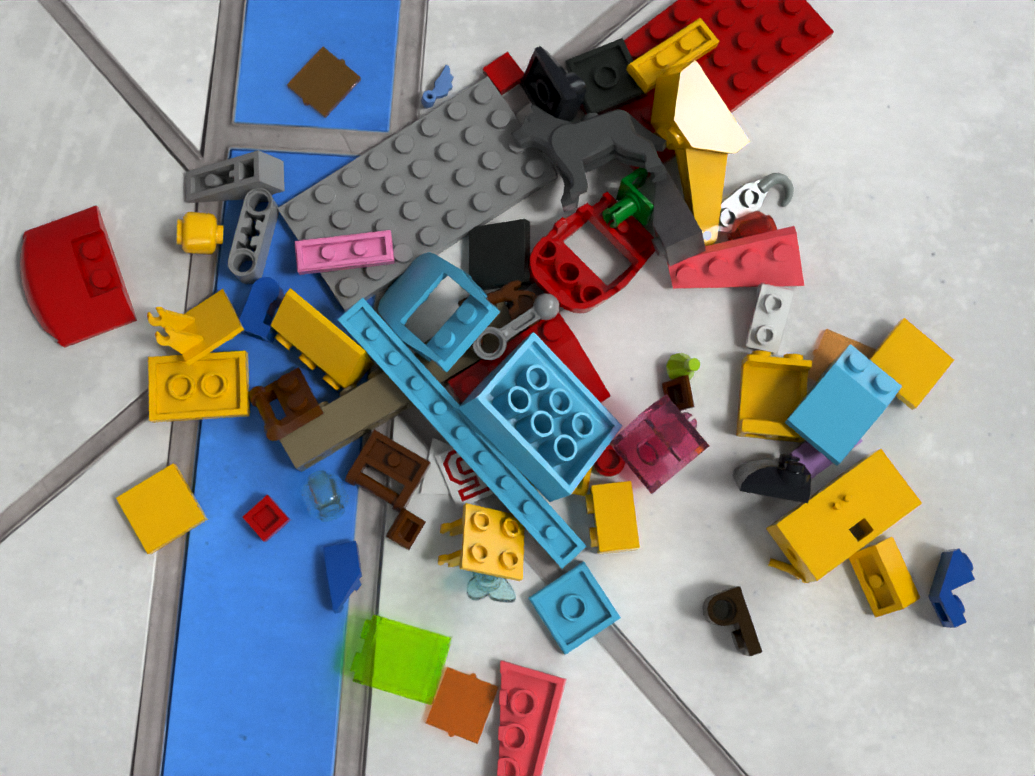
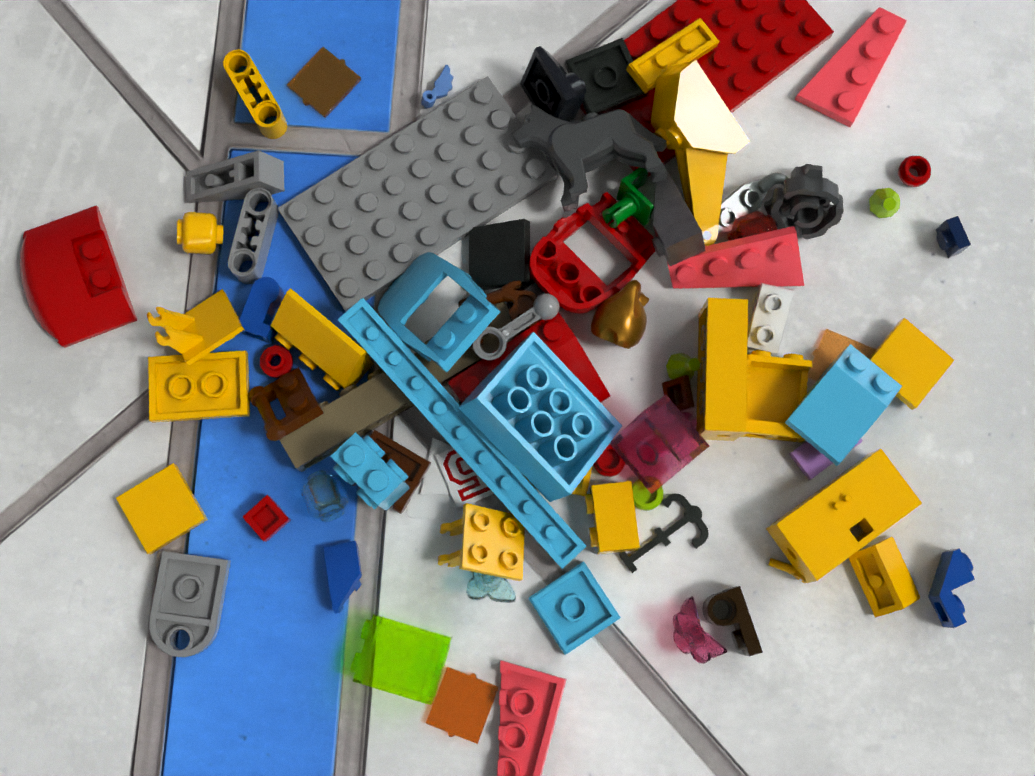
bright pink tile [294,230,395,275] -> none
reddish brown slope [386,508,426,550] -> none
red tile [483,52,524,95] -> none
black slope [732,454,811,503] -> none
none -> light grey plate [149,551,231,657]
none -> yellow beam [223,49,287,139]
none -> red plate [260,345,293,378]
none -> medium azure brick [331,432,410,511]
none -> pearl gold piece [591,280,649,349]
none -> pearl dark grey piece [618,494,709,573]
none -> lime tile [632,477,664,511]
none -> clear pink animal [673,596,727,664]
none -> yellow brick [696,298,751,441]
none -> dark grey piece [764,164,844,239]
none -> coral wing [795,7,907,127]
none -> lime rock [869,188,900,218]
none -> red plate [898,156,931,187]
none -> dark blue plate [936,216,971,258]

